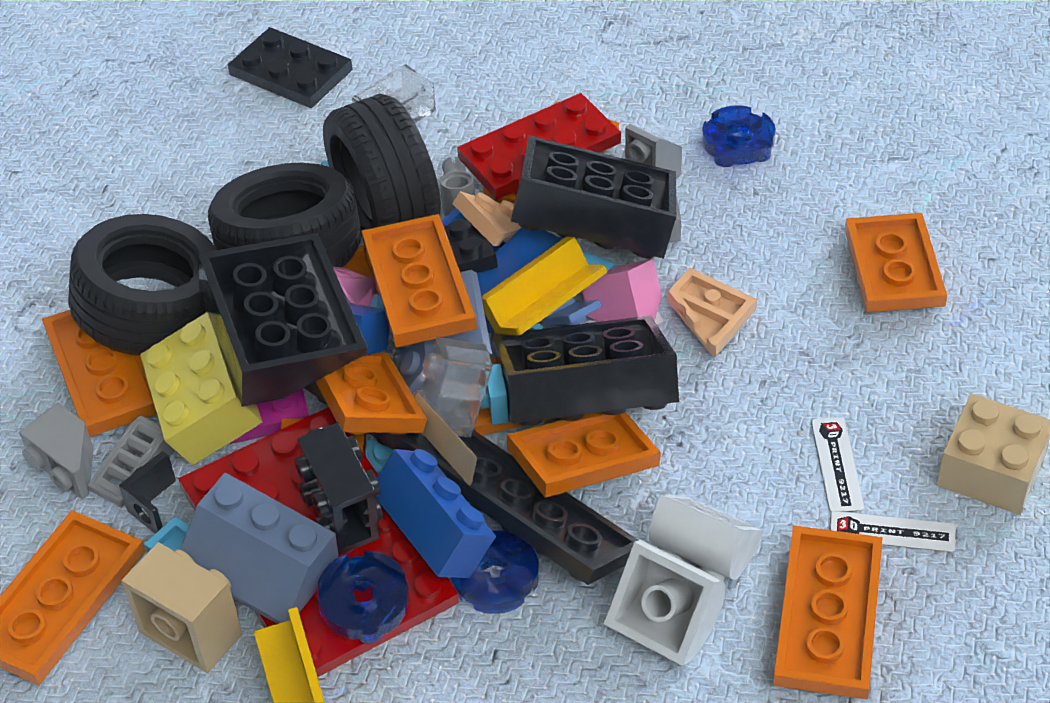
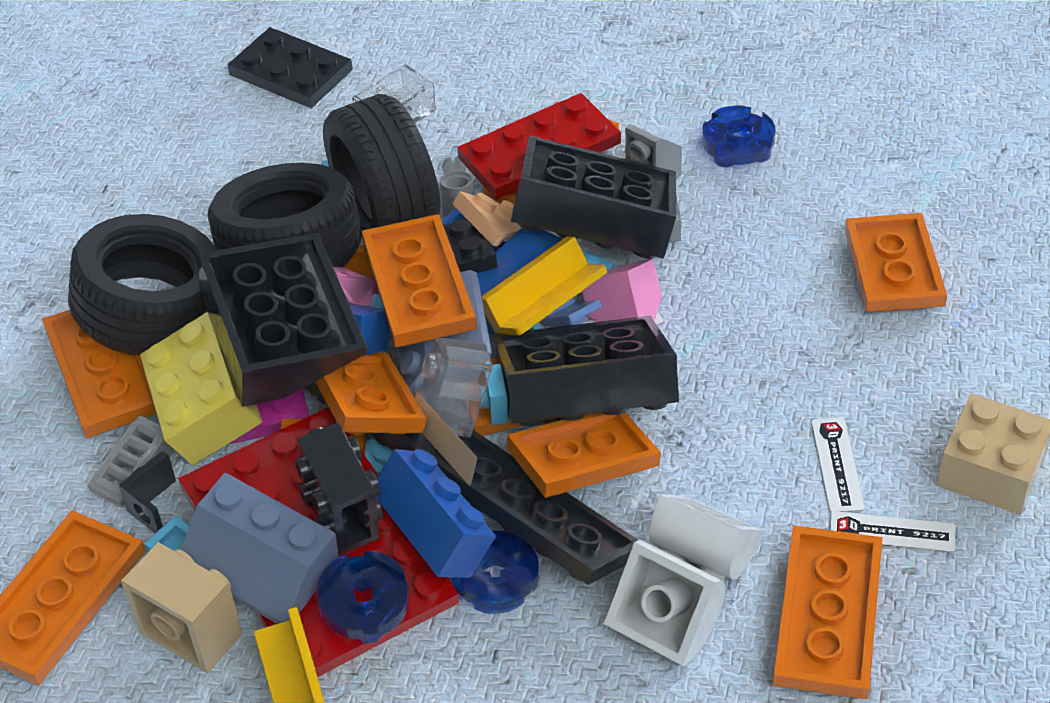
light grey slope [19,402,94,500] -> none
light nougat wing [668,268,757,357] -> none

